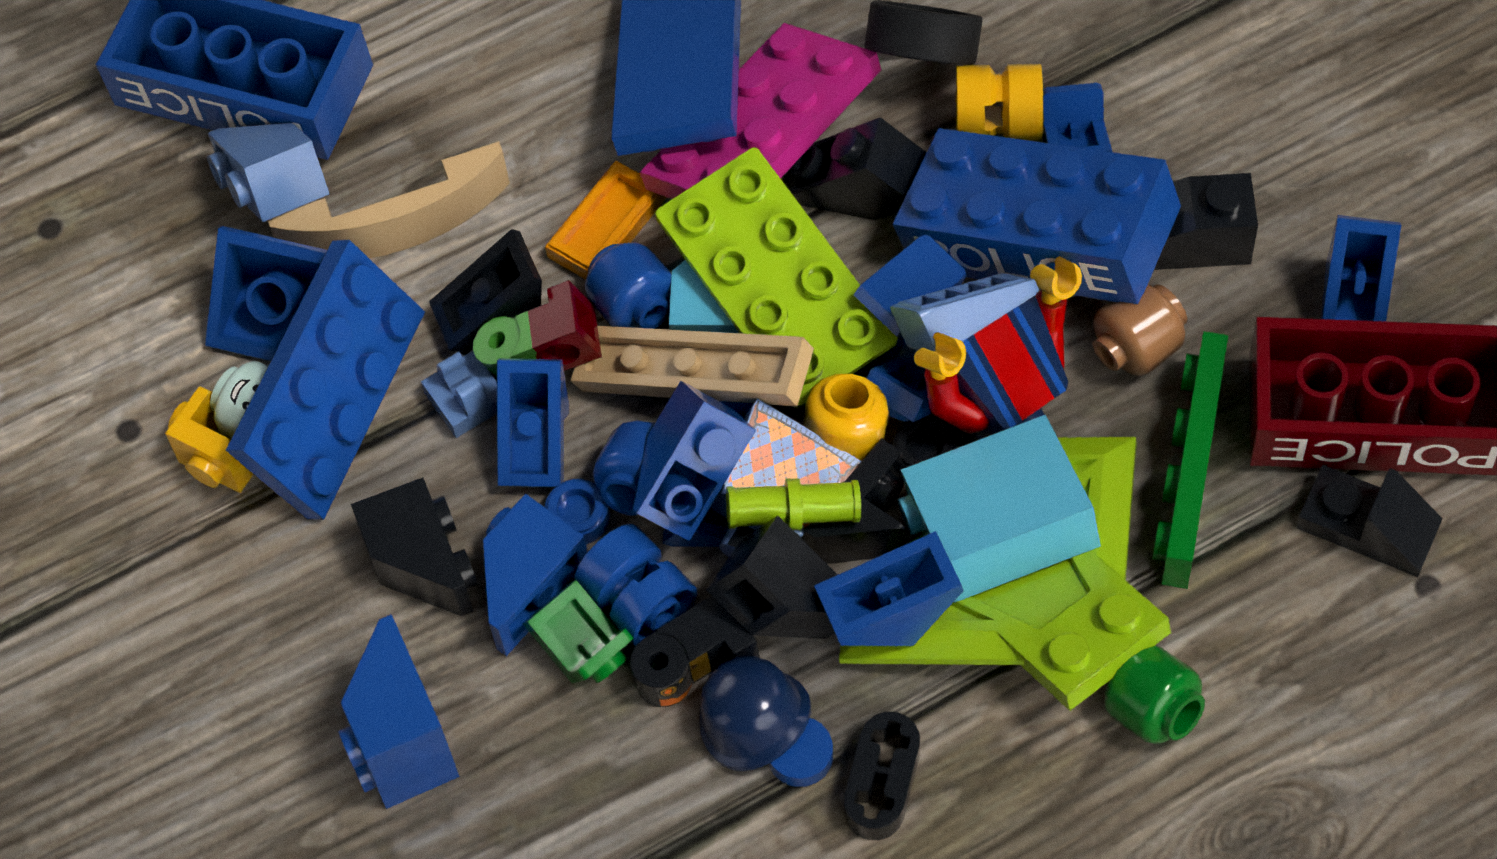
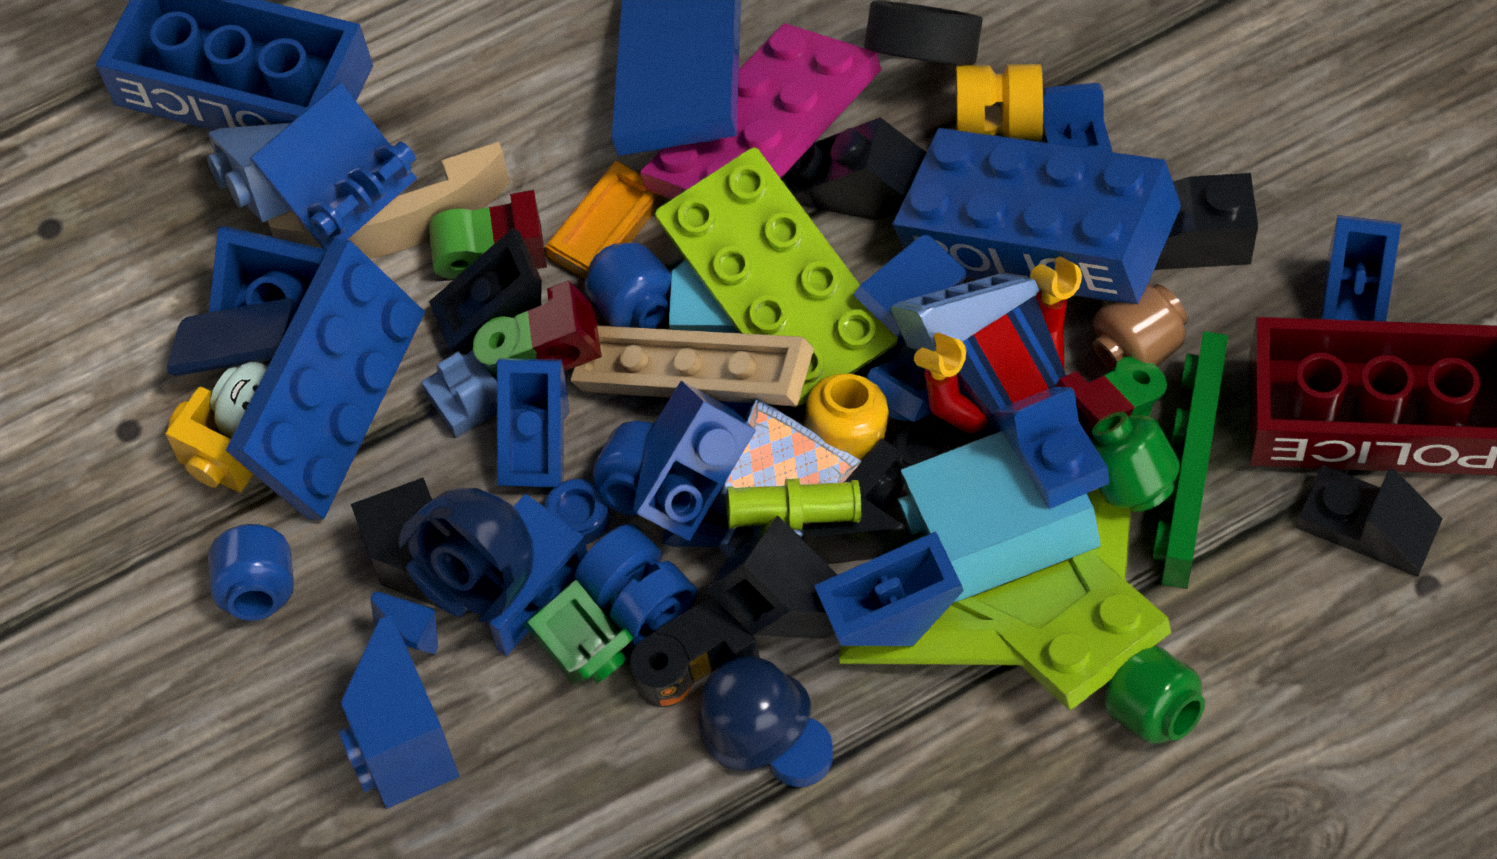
black beam [844,712,920,840] -> none
none -> dark blue slope [167,298,297,377]
none -> blue head [208,524,294,621]
none -> blue hinge [249,82,417,250]
none -> blue slope [370,591,439,655]
none -> dark blue cylinder [399,488,534,622]
none -> bright green leg [428,190,547,279]
none -> blue slope [994,387,1110,509]
none -> leg [1055,356,1167,439]
none -> green head [1090,412,1180,512]

